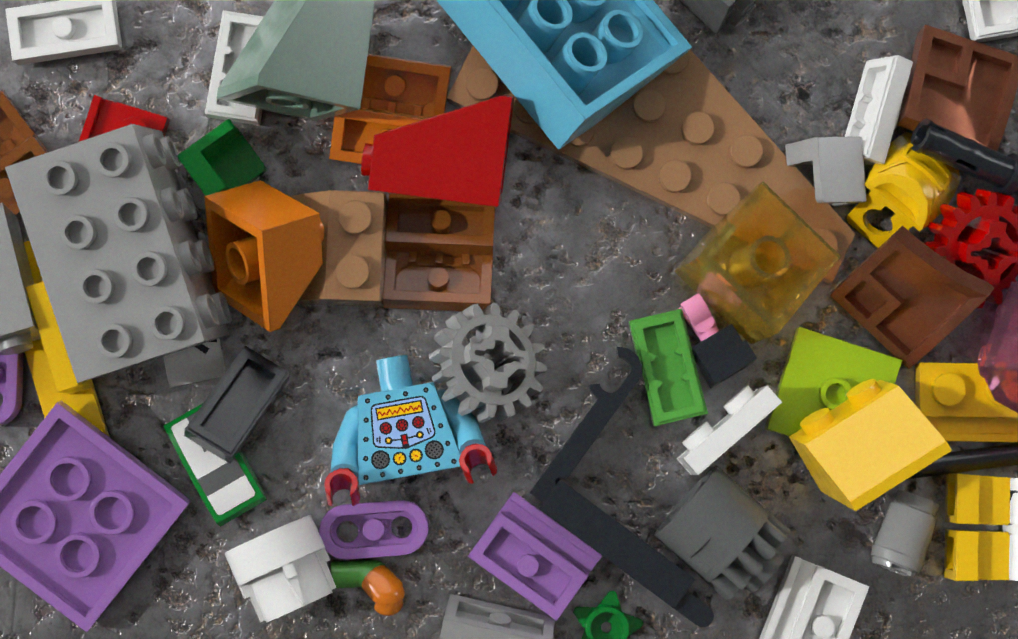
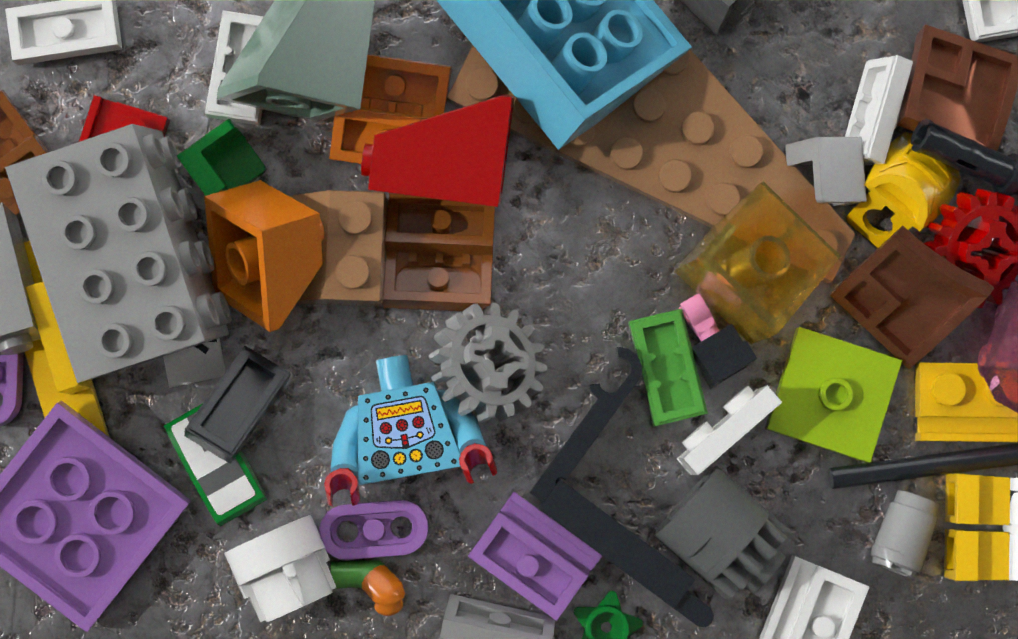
yellow slope [789,379,952,511] -> none

